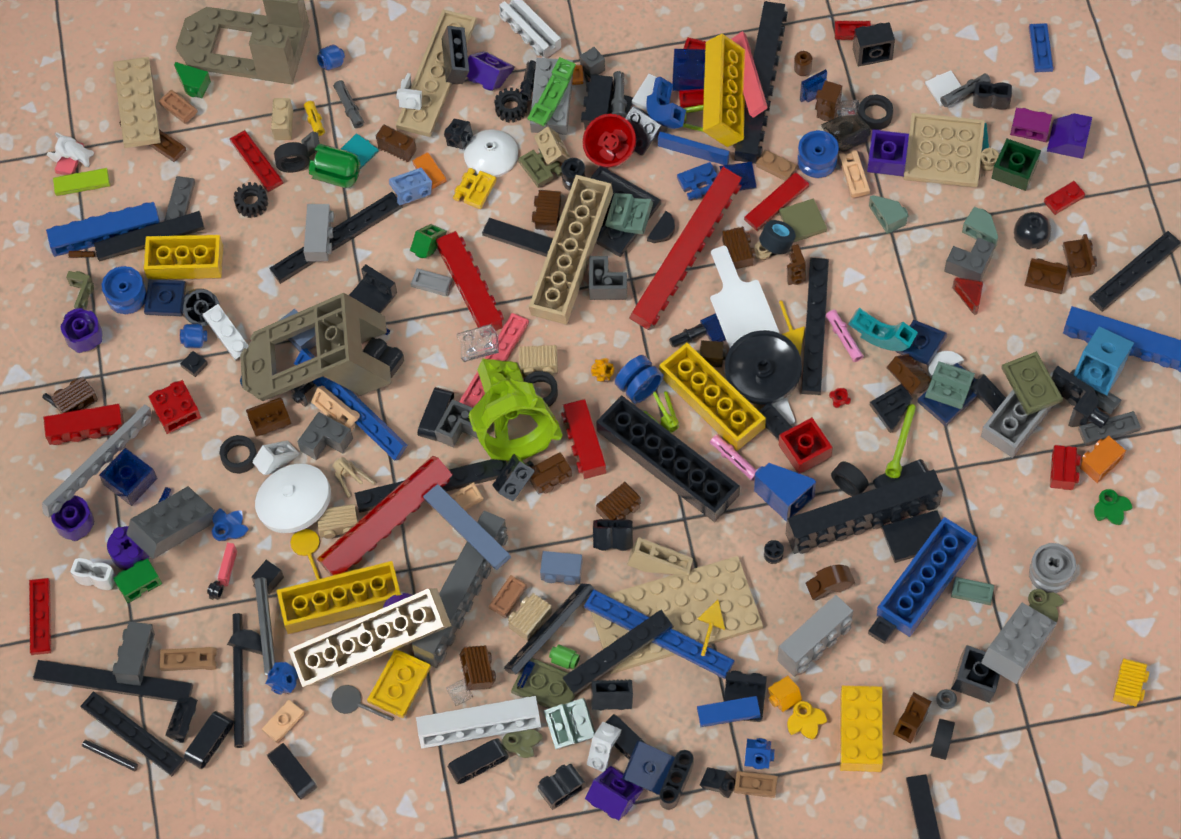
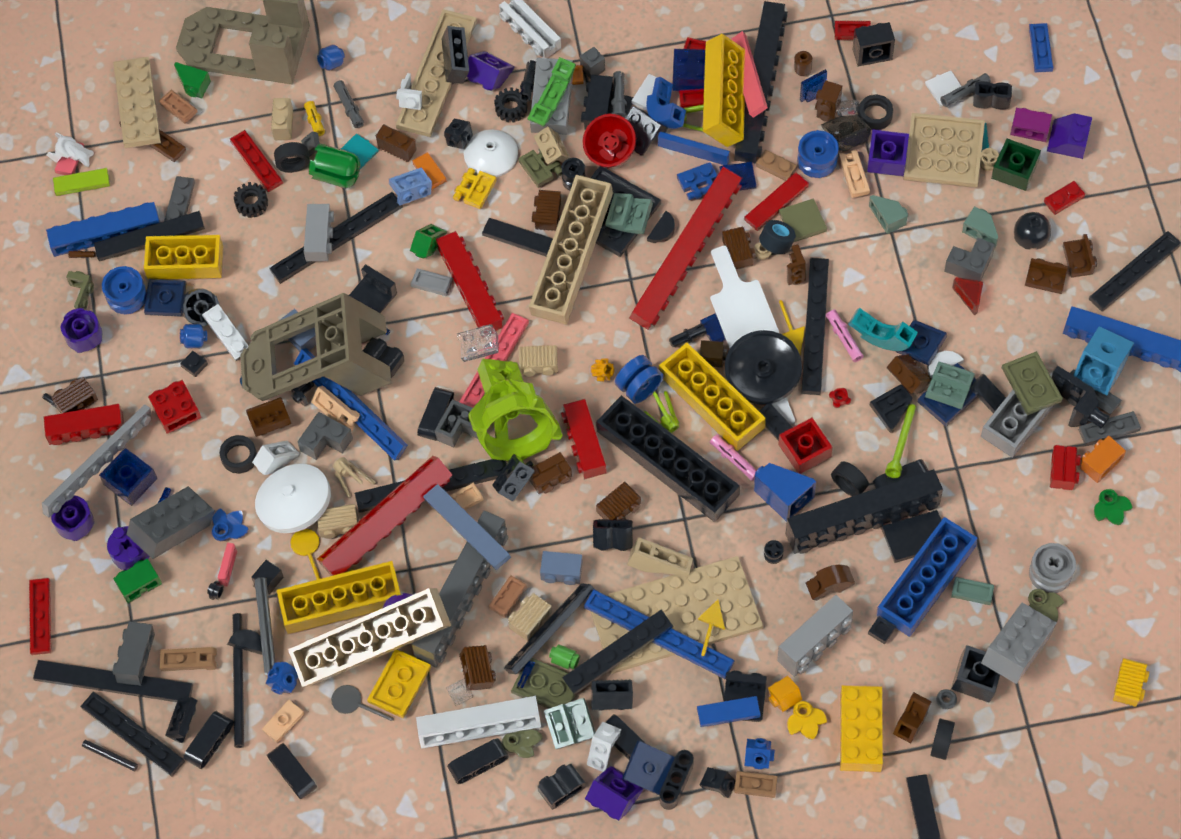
white brick [70,558,116,590] -> none
black tyre [523,371,558,407] -> none
dark grey brick [589,256,627,300] -> none

